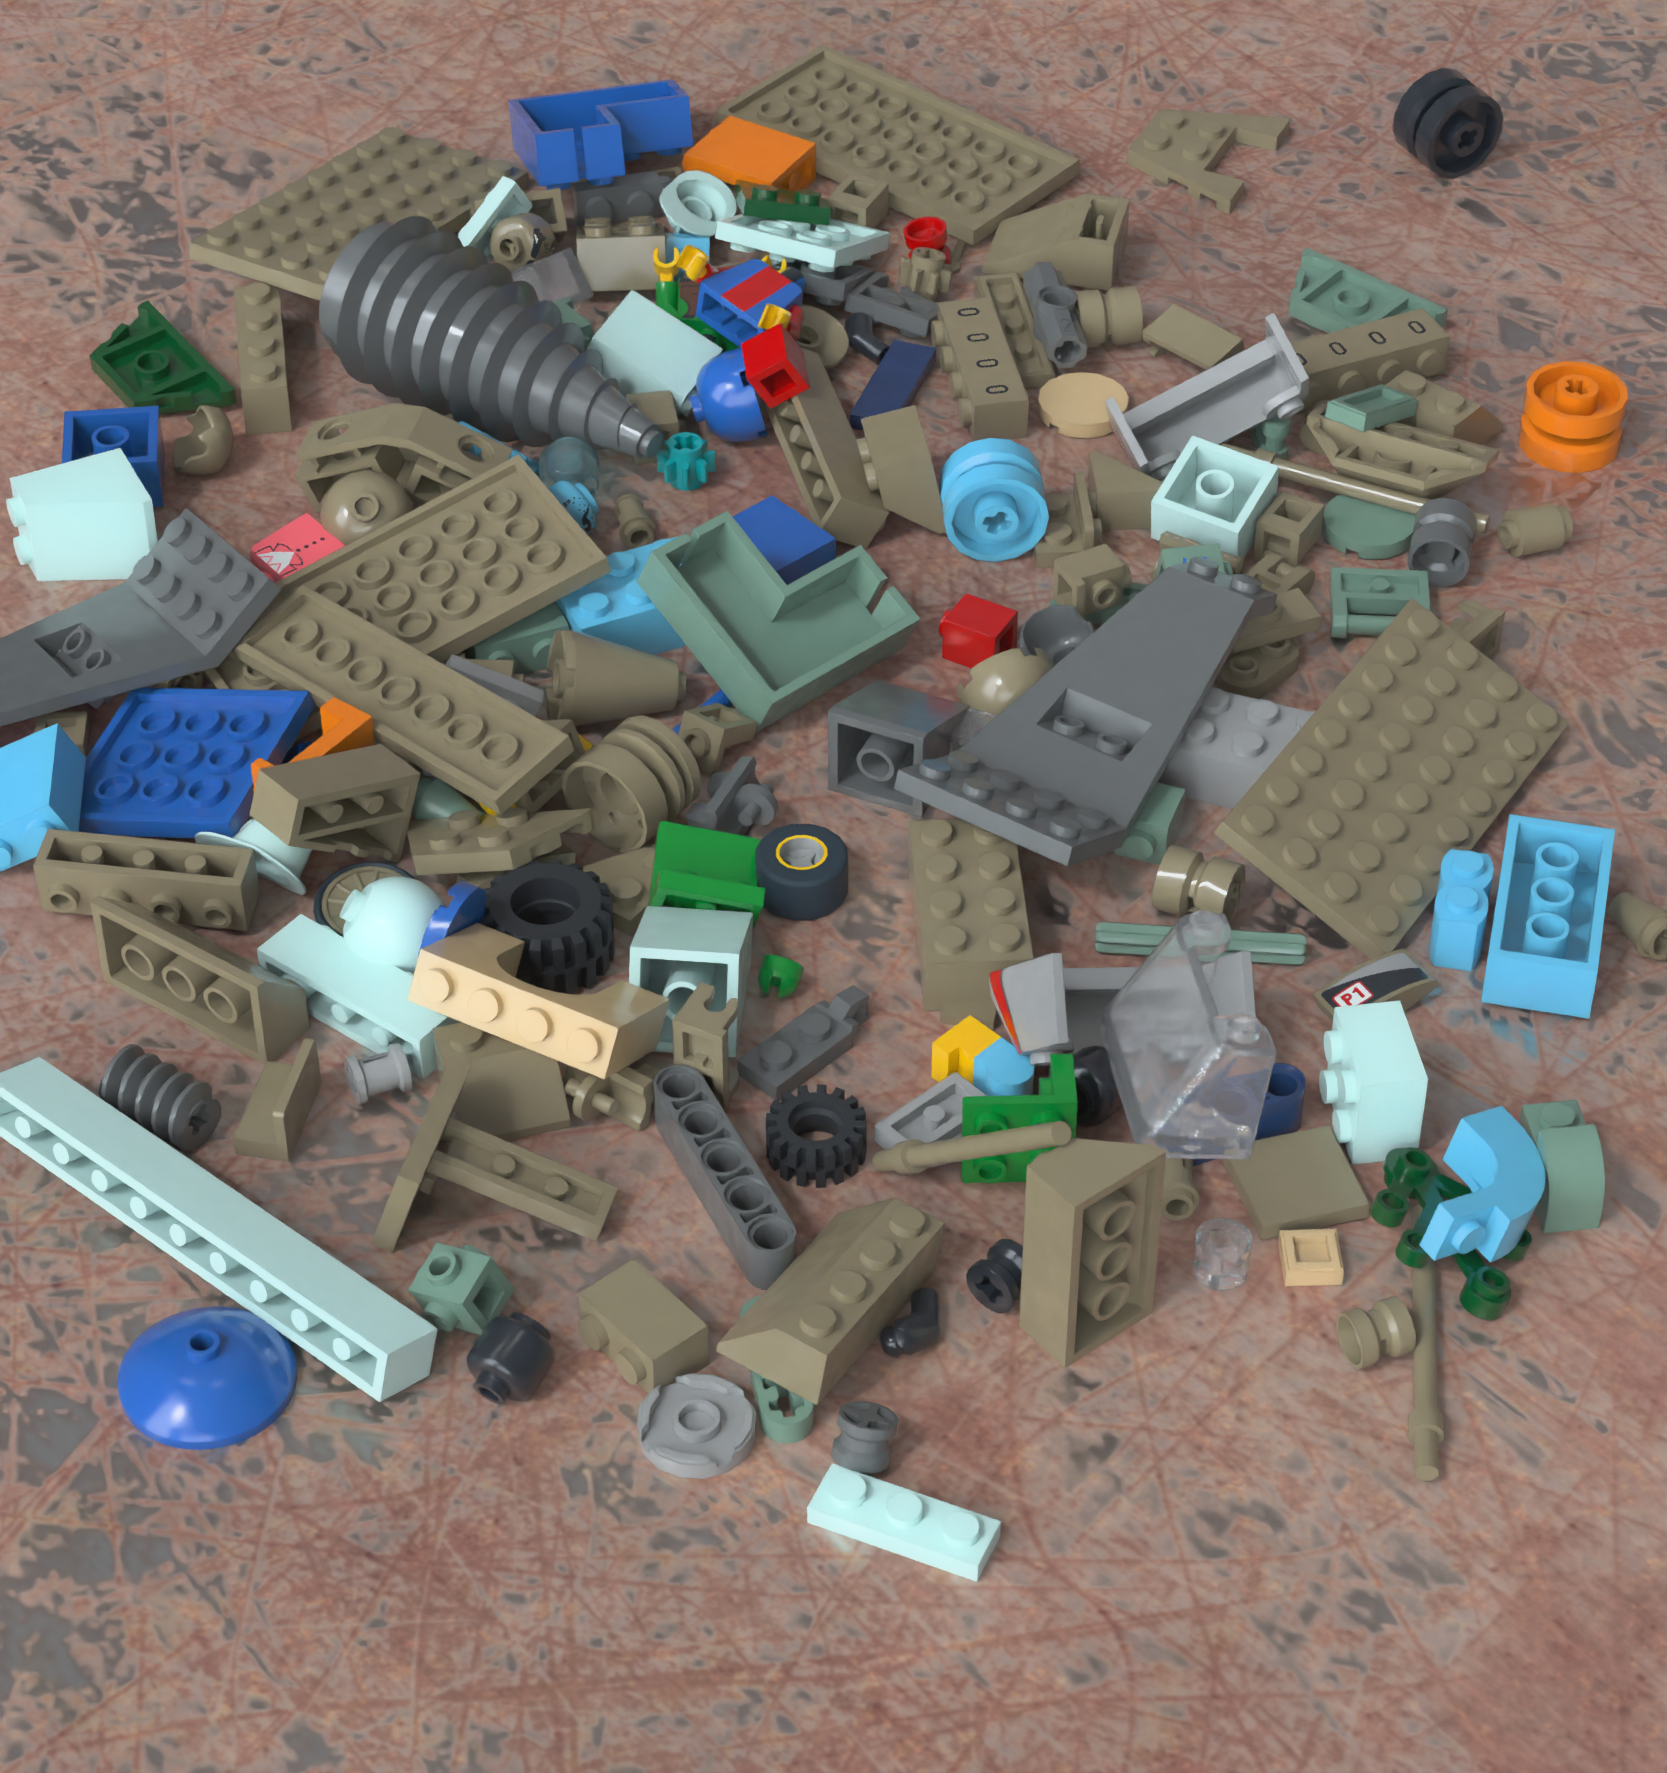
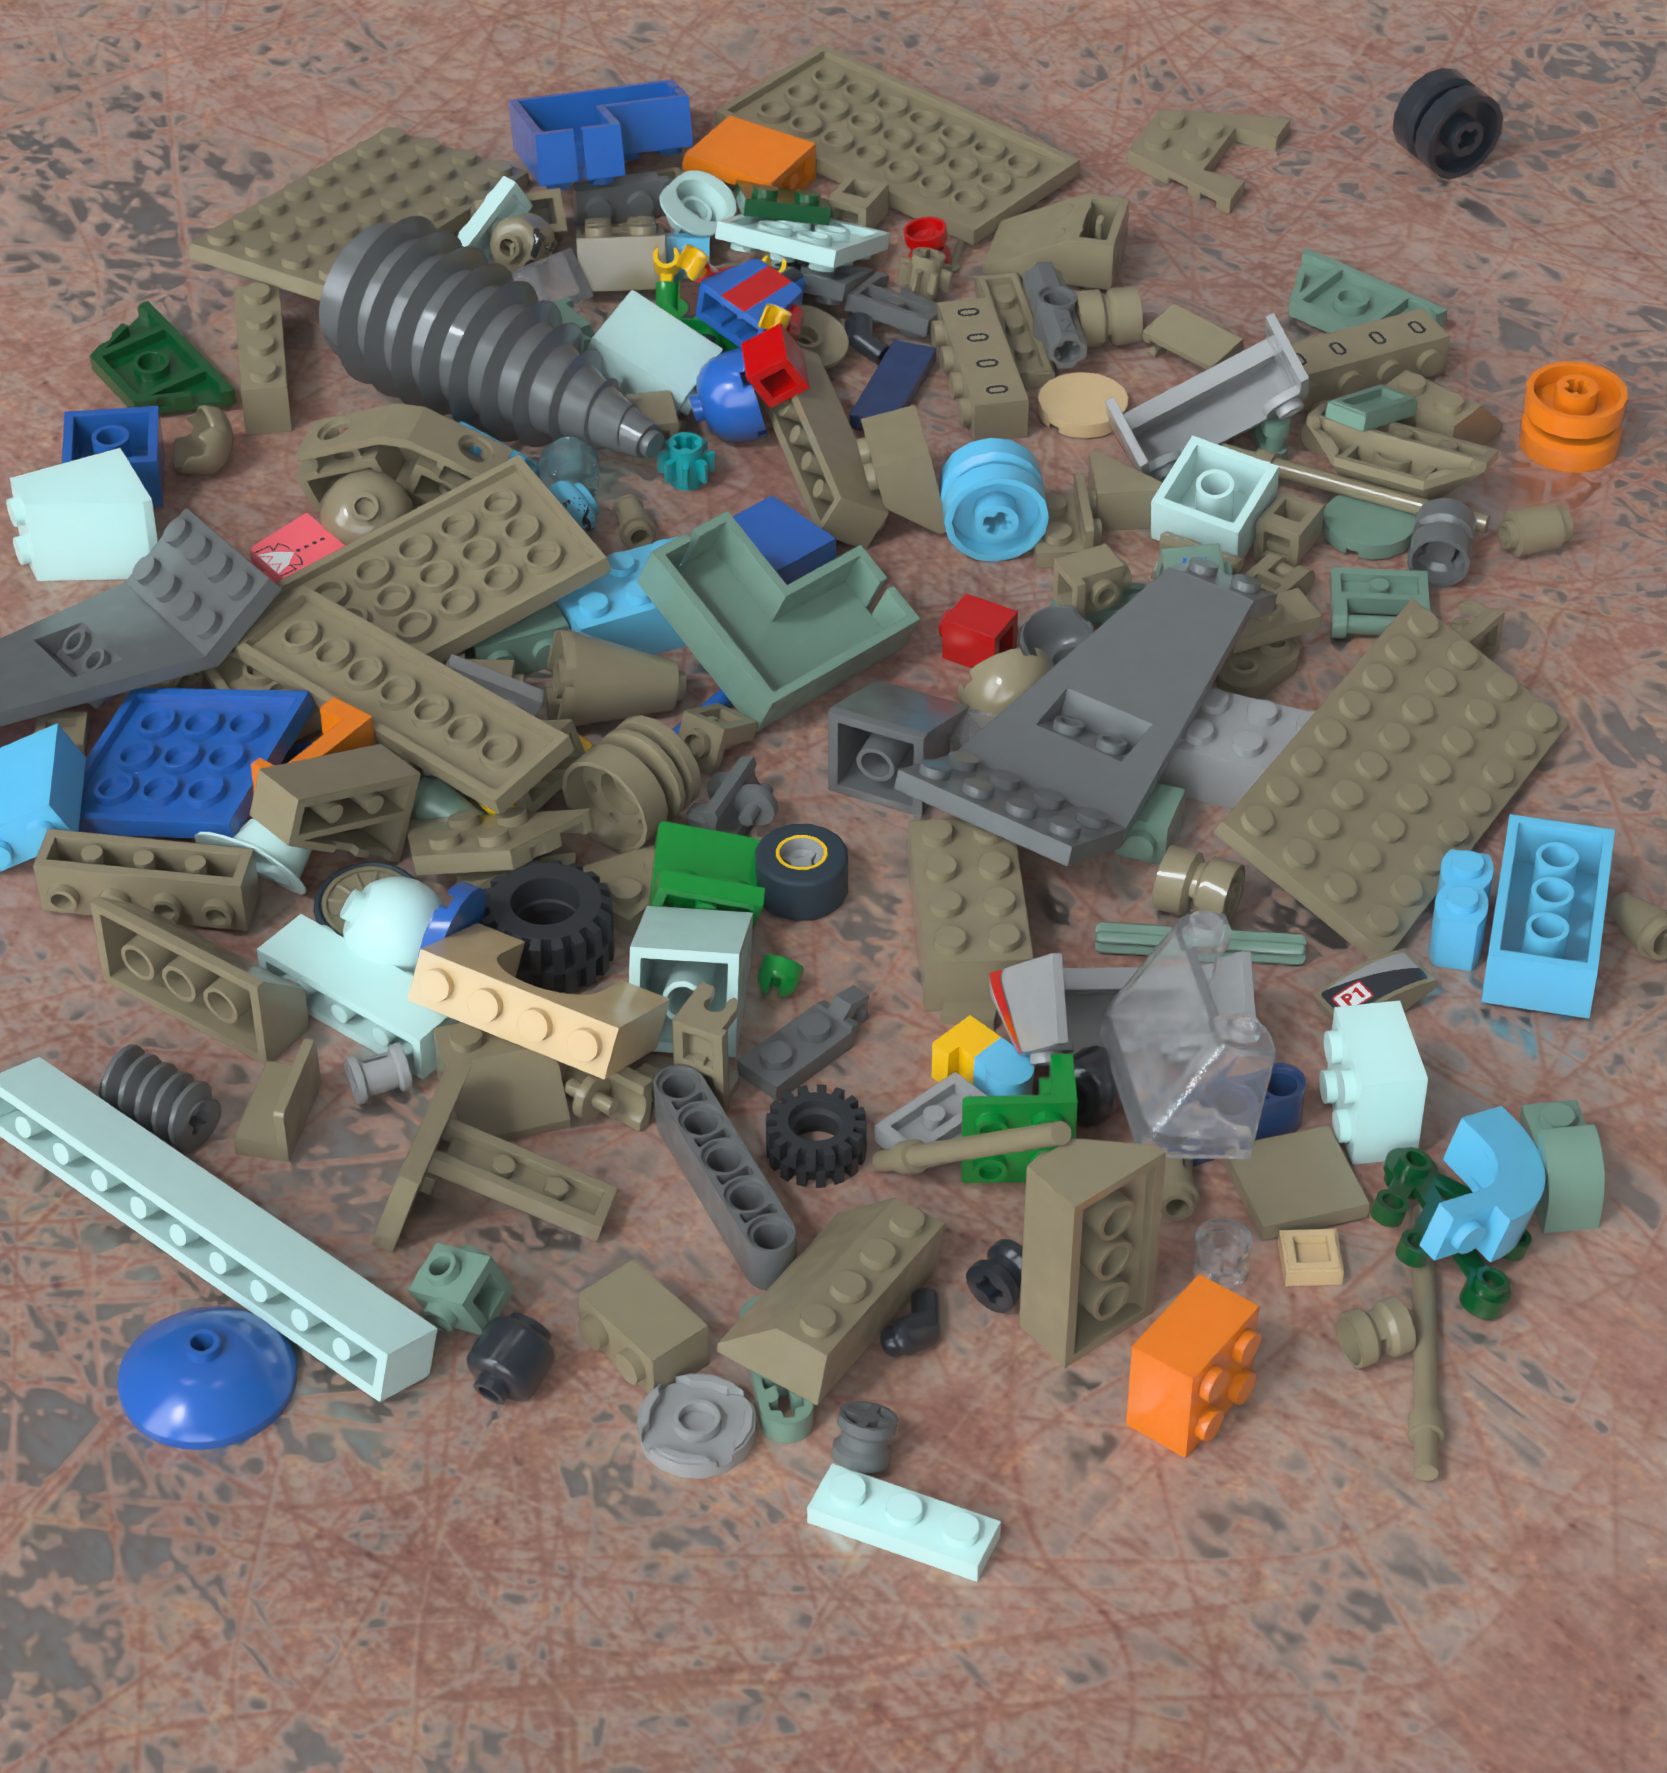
none -> orange brick [1126,1274,1261,1458]

